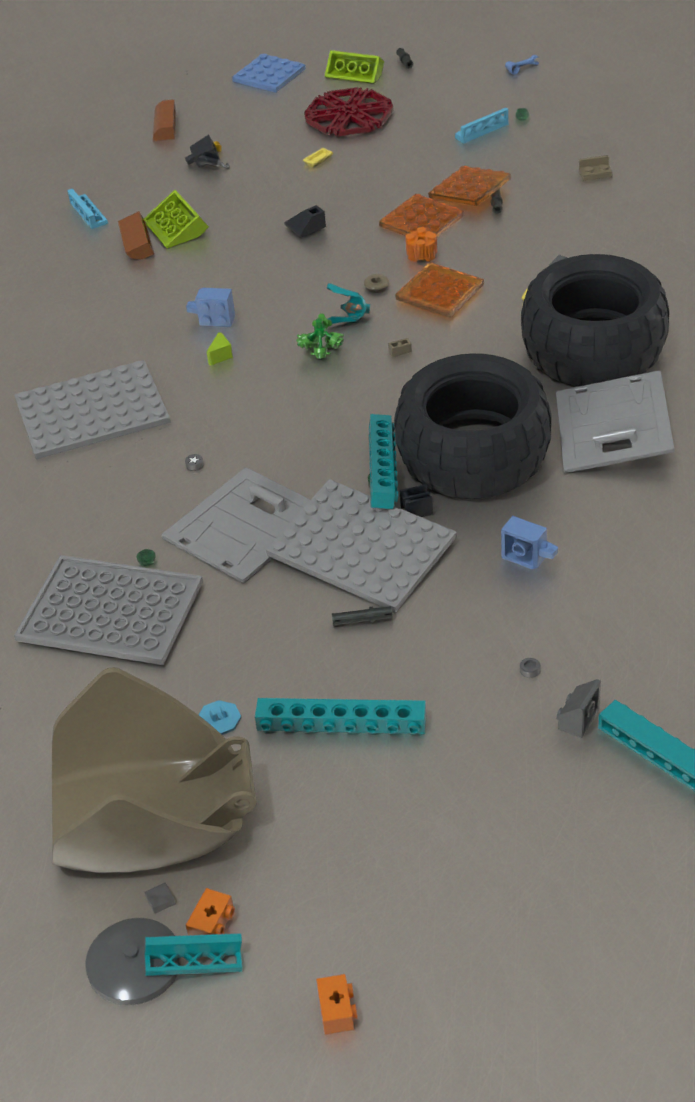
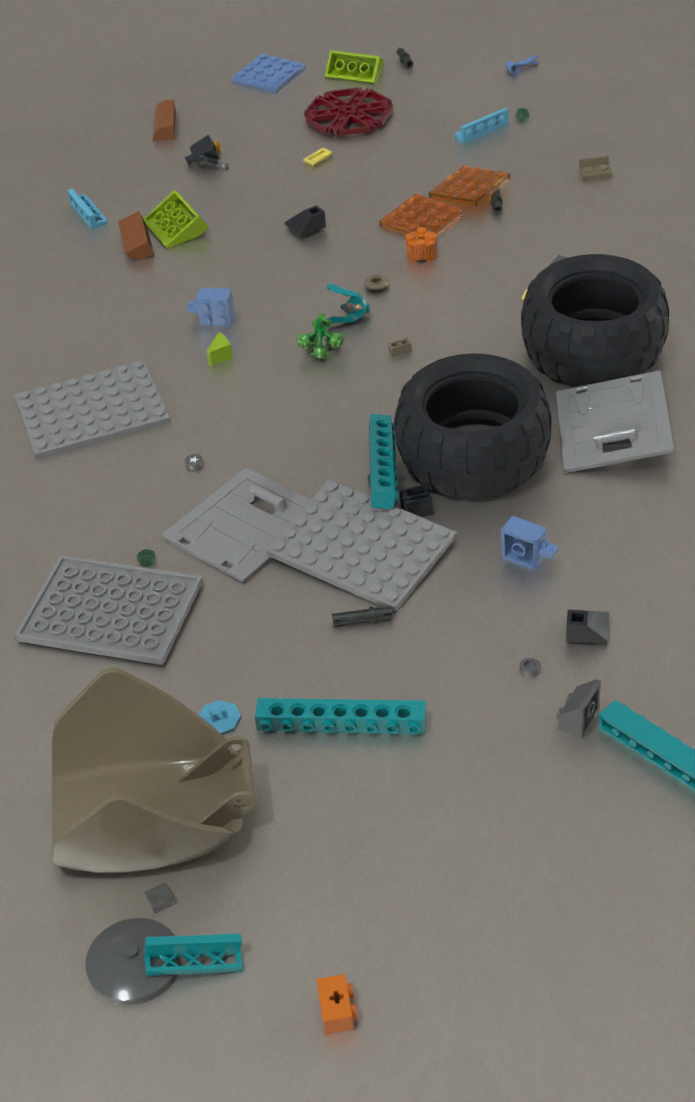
orange brick [186,888,235,936] -> none
clear orange plate [395,262,484,318] -> none
none -> black slope [566,609,609,644]

